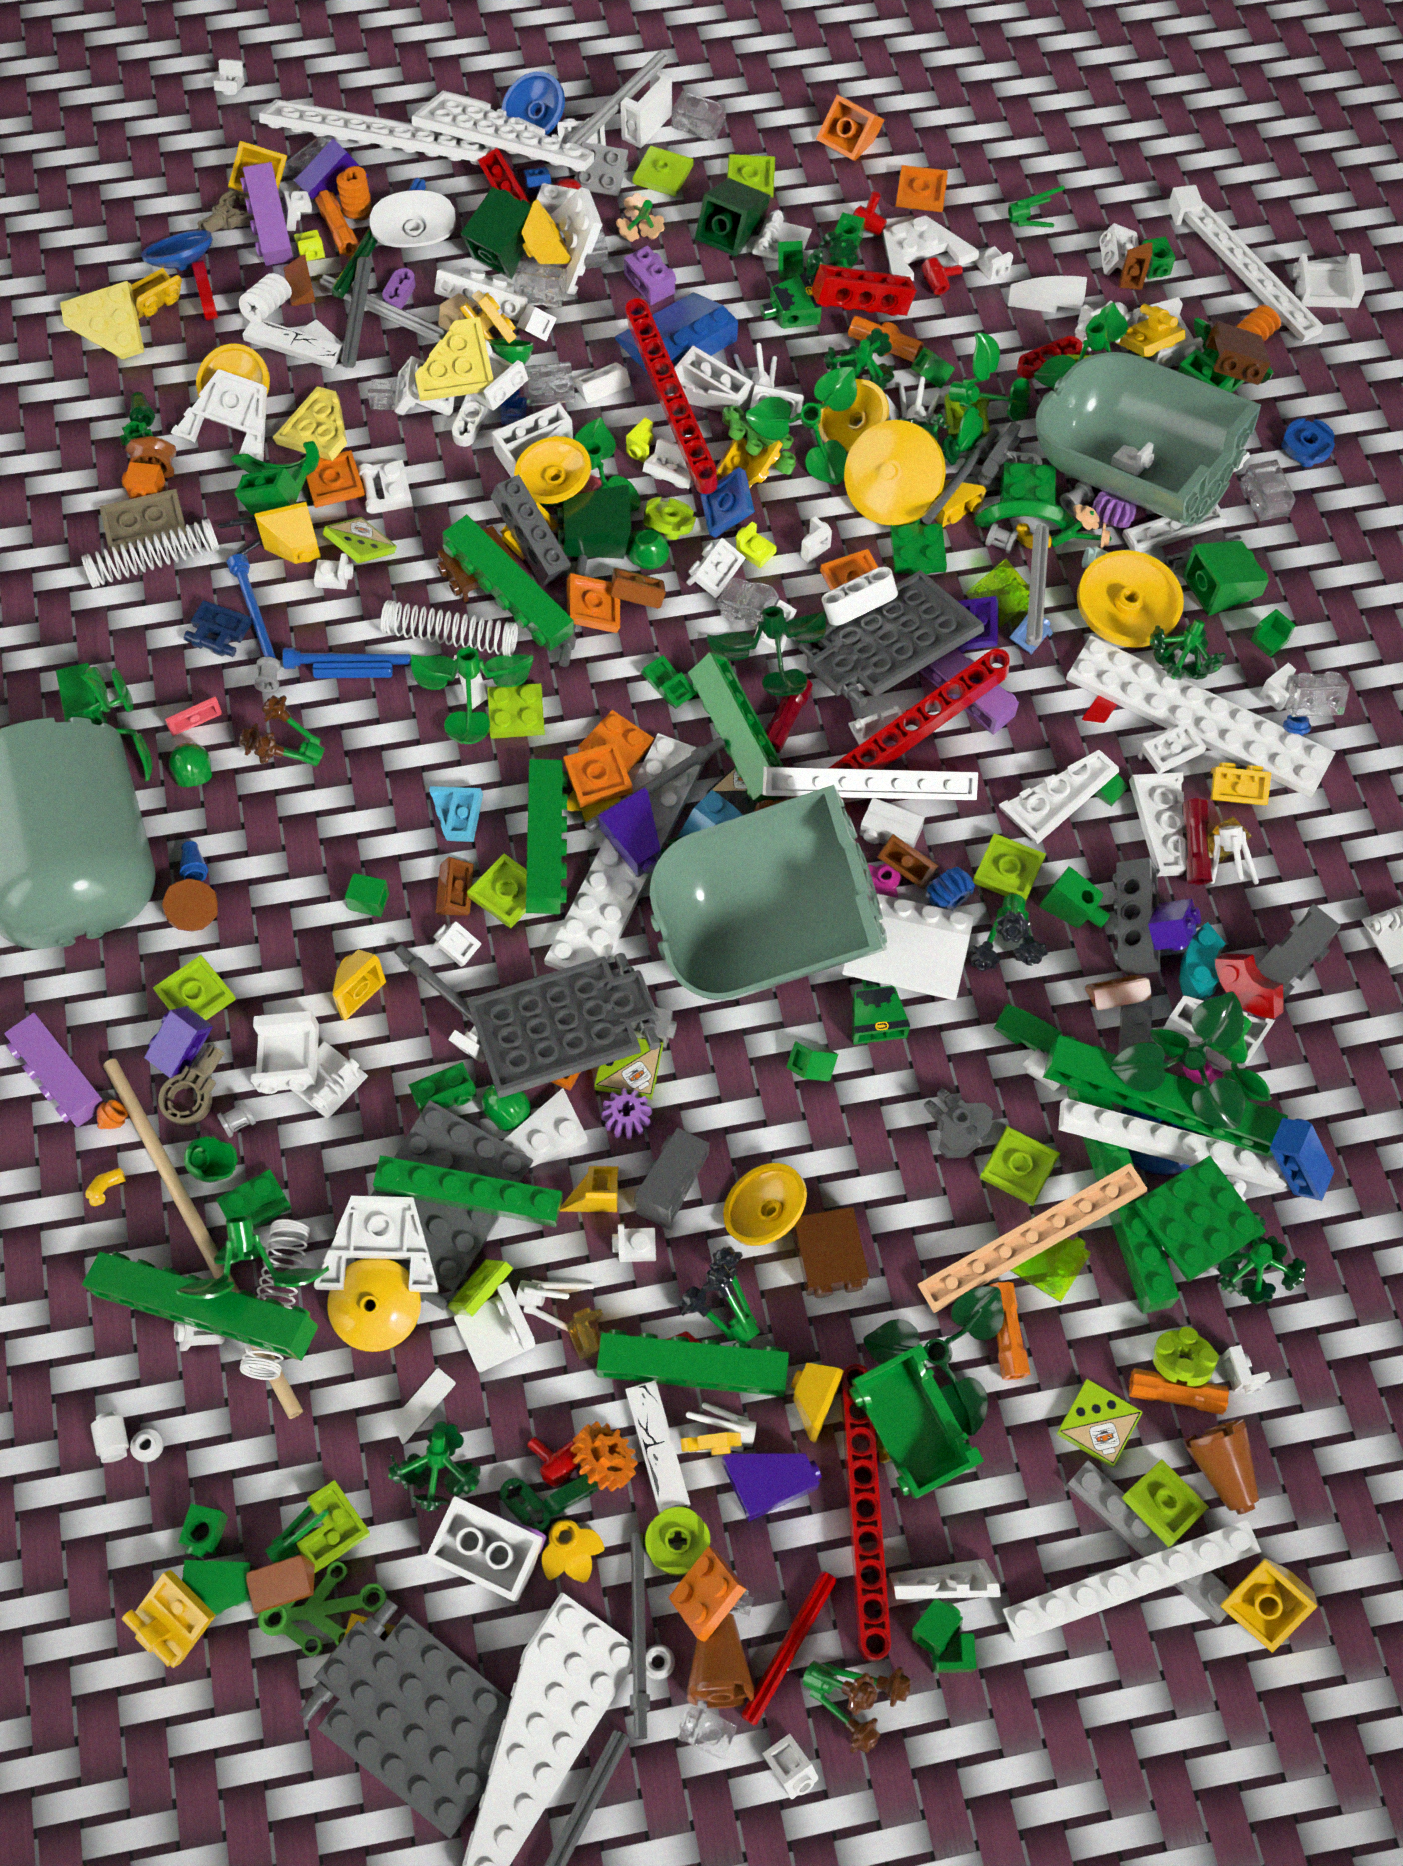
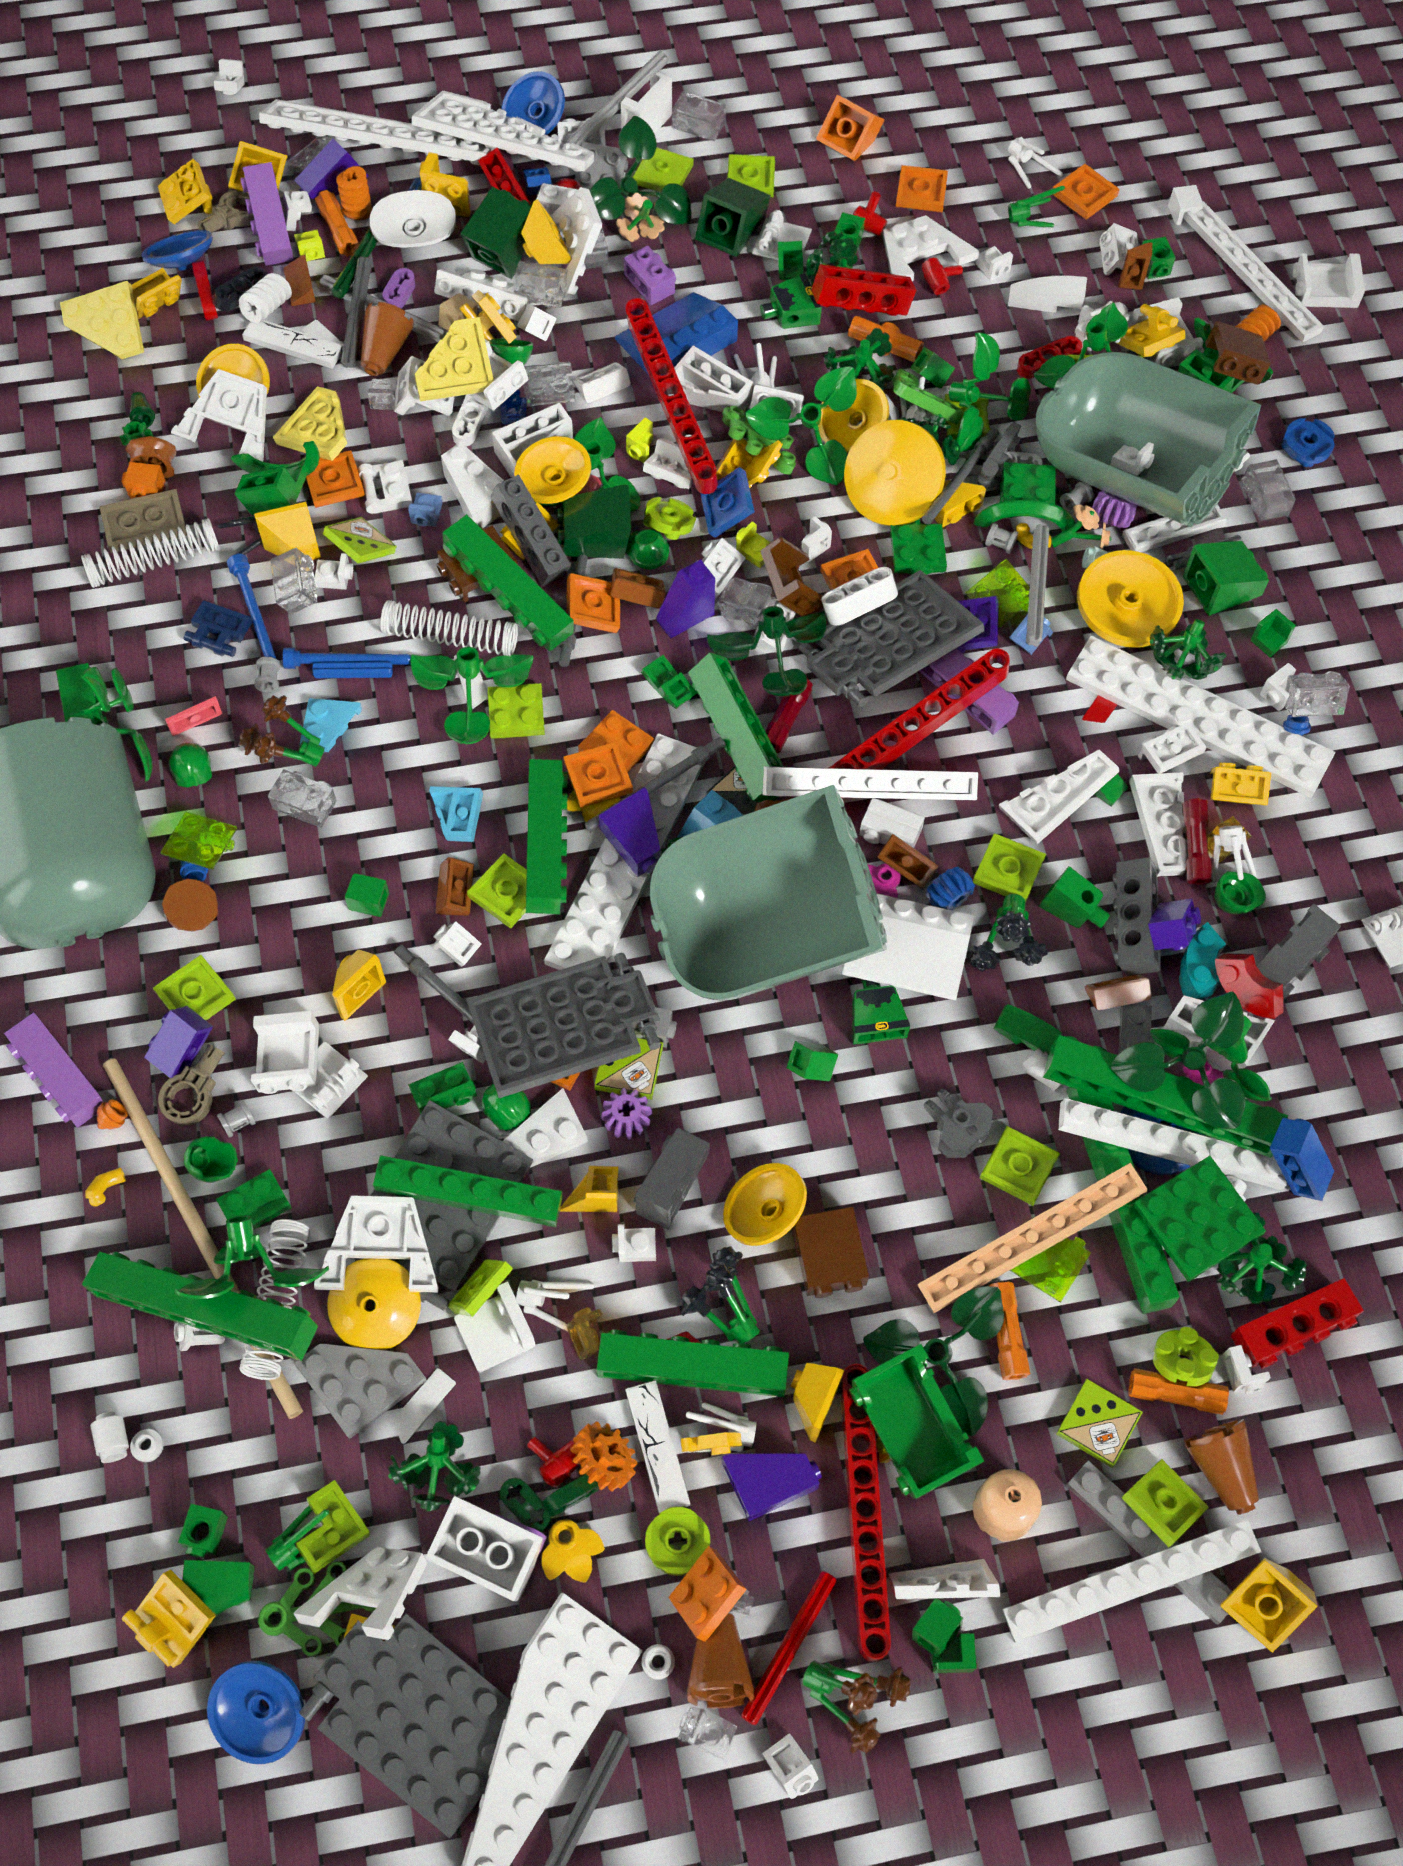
dark orange slope [246,1555,315,1613] -> none
dark grey bar [630,1532,650,1739] -> none
white hinge [848,705,909,745] -> none
none -> yellow plate [158,159,213,224]
none -> clear neon green hinge [160,811,237,870]
none -> blue dish [207,1661,305,1764]
none -> black beam [212,267,268,311]
none -> clear brick [268,769,337,828]
none -> clear brick [270,547,318,614]
none -> light grey plate [294,1344,427,1439]
none -> white wing [294,1546,427,1640]
none -> medium azure wing [300,698,362,752]
none -> dark orange cone [361,302,414,376]
none -> medium blue bracket [408,493,443,527]
none -> yellow bracket [419,152,471,217]
none -> white wedge [441,442,504,529]
none -> dark green plant [590,116,692,225]
none -> dark purple slope [656,559,716,639]
none -> reddish brown panel [760,537,824,617]
none -> bright green beam [893,369,964,424]
none -> light nougat cylinder [972,1469,1042,1541]
none -> white plant [1008,137,1063,189]
none -> orange plate [1053,164,1120,220]
none -> green hat [1215,871,1266,914]
none -> red brick [1230,1278,1364,1369]

